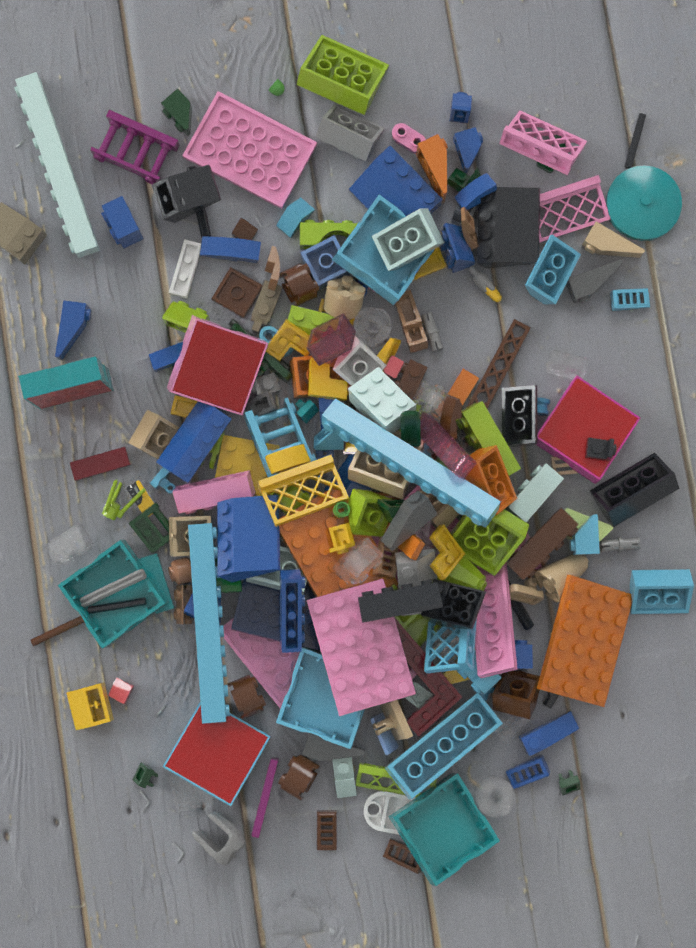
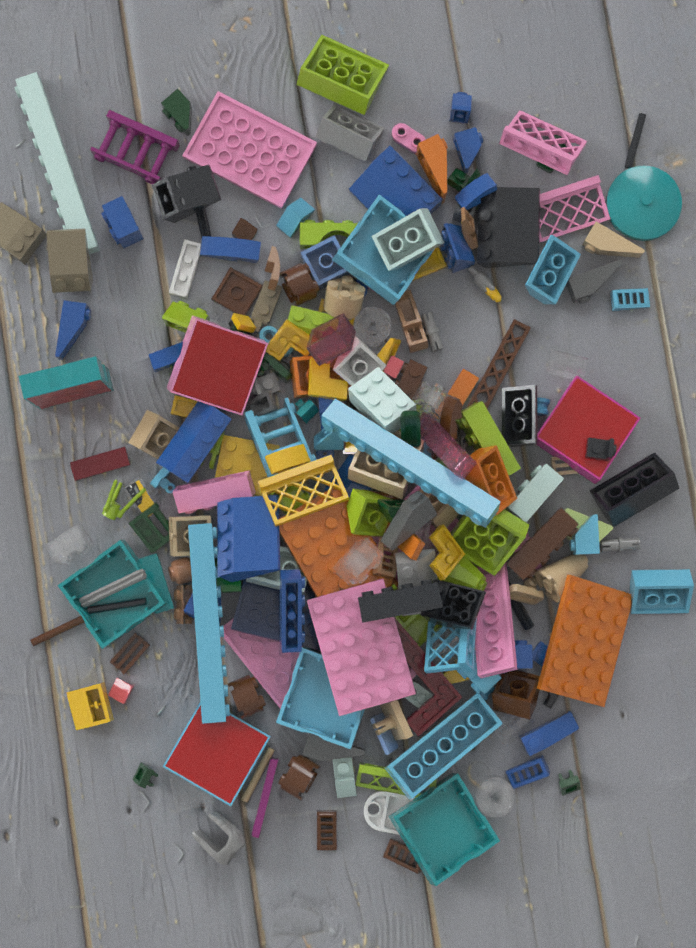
bright green hinge [268,79,285,96] -> none
yellow bracket [329,523,355,554] -> none
bright green hinge [333,501,350,518] -> none
none -> dark tan slope [46,228,93,293]
none -> reddish brown tile [110,633,150,675]
none -> yellow tile [231,313,256,333]
none -> tan bar [241,747,275,803]
none -> blue plate [533,641,548,667]

